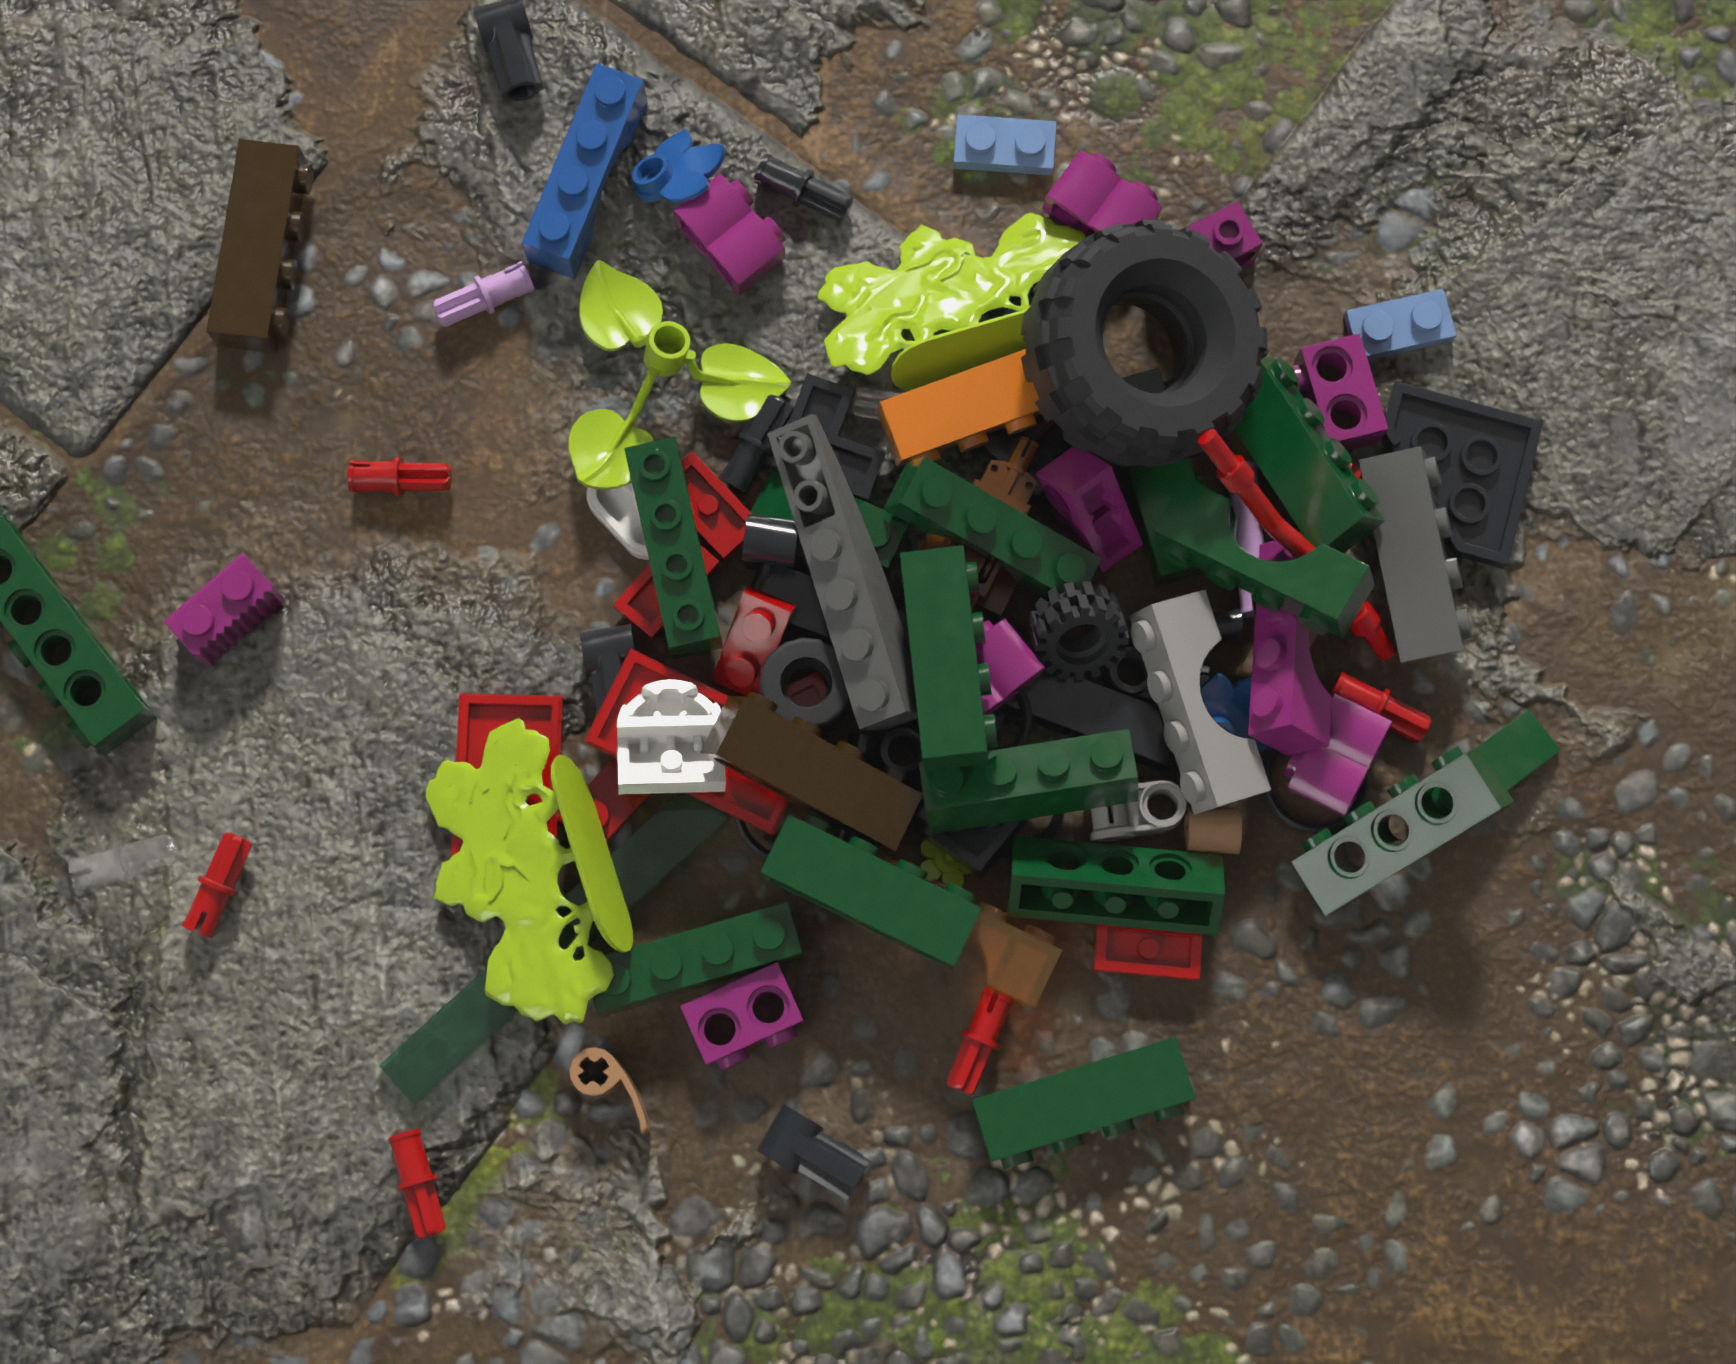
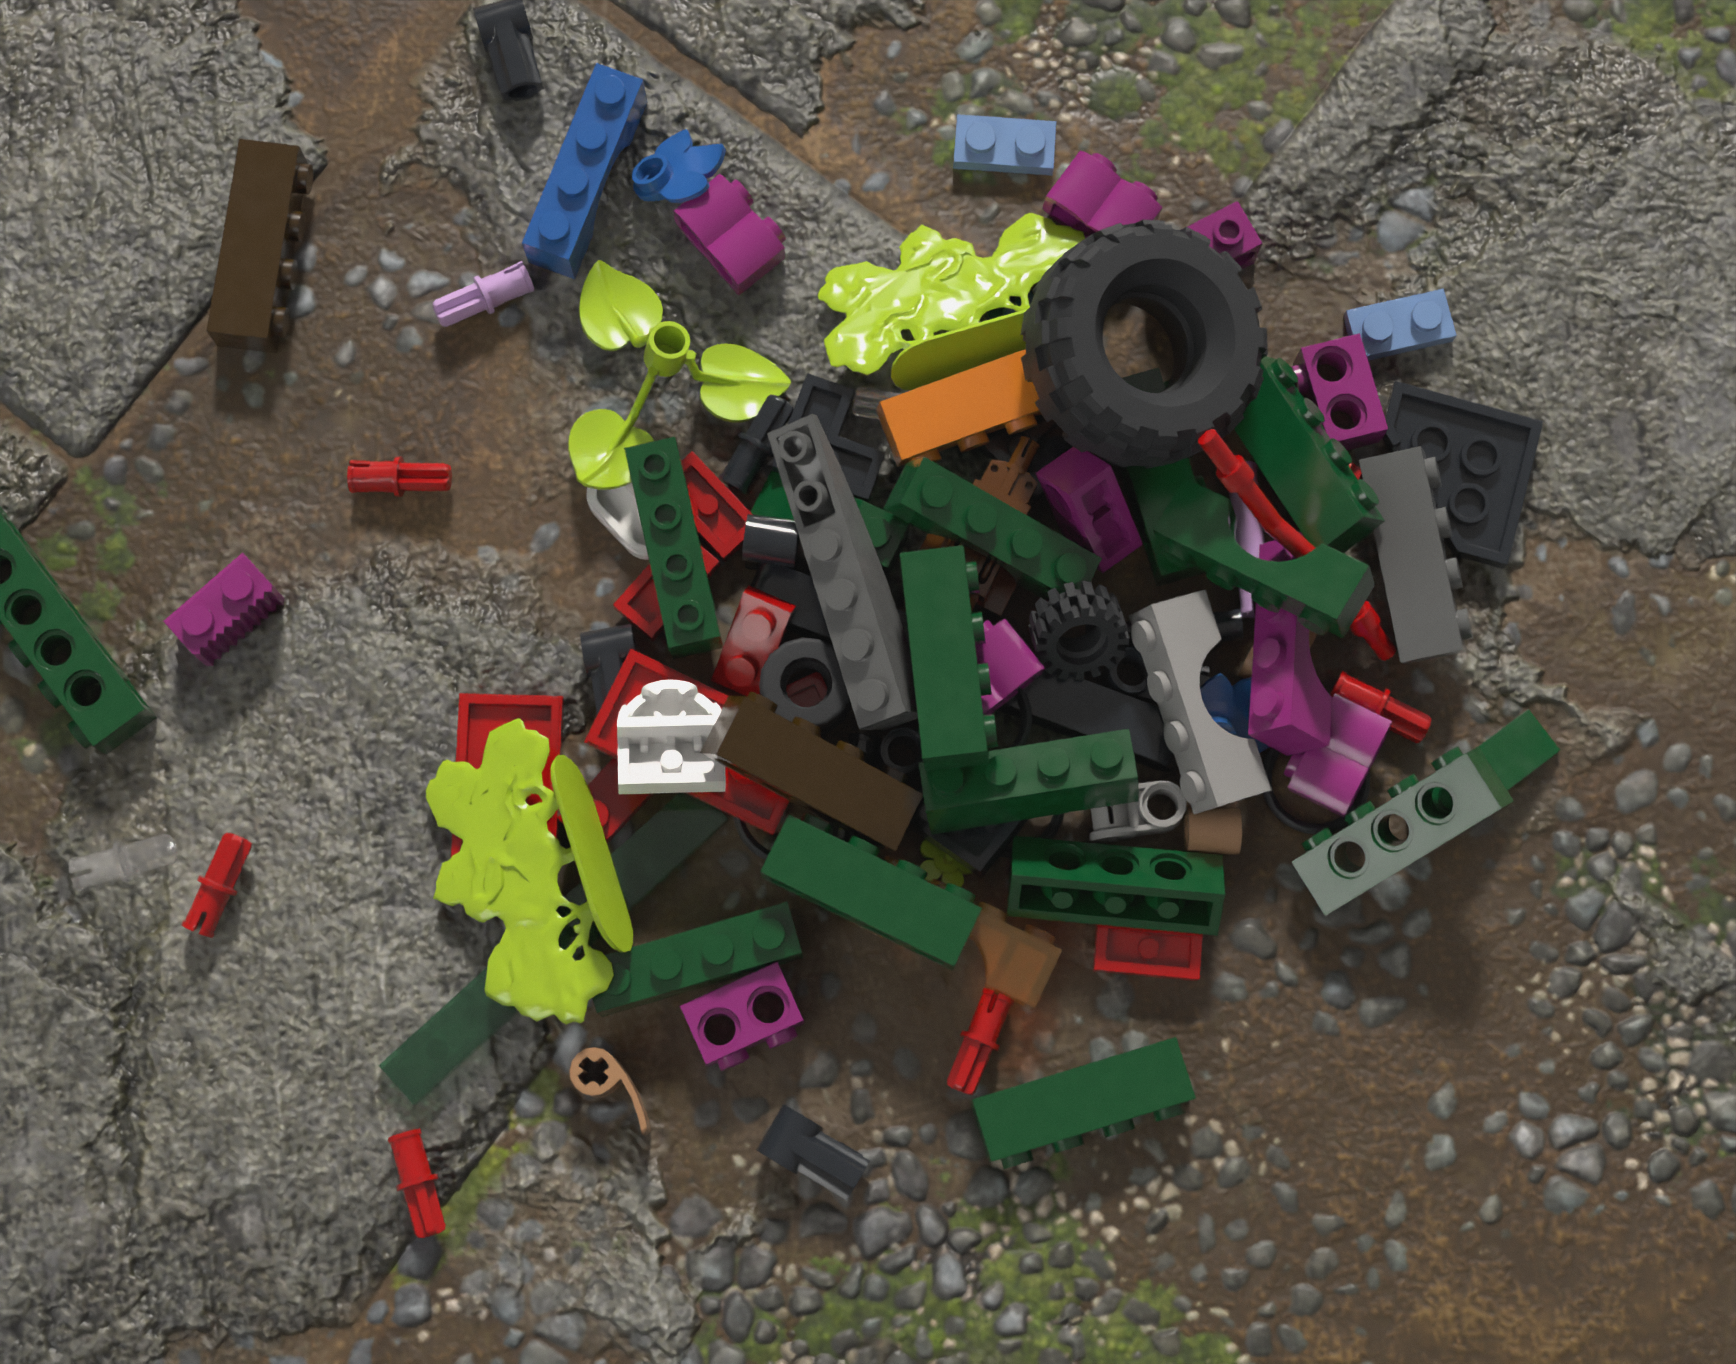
black axle [754,153,853,221] -> none

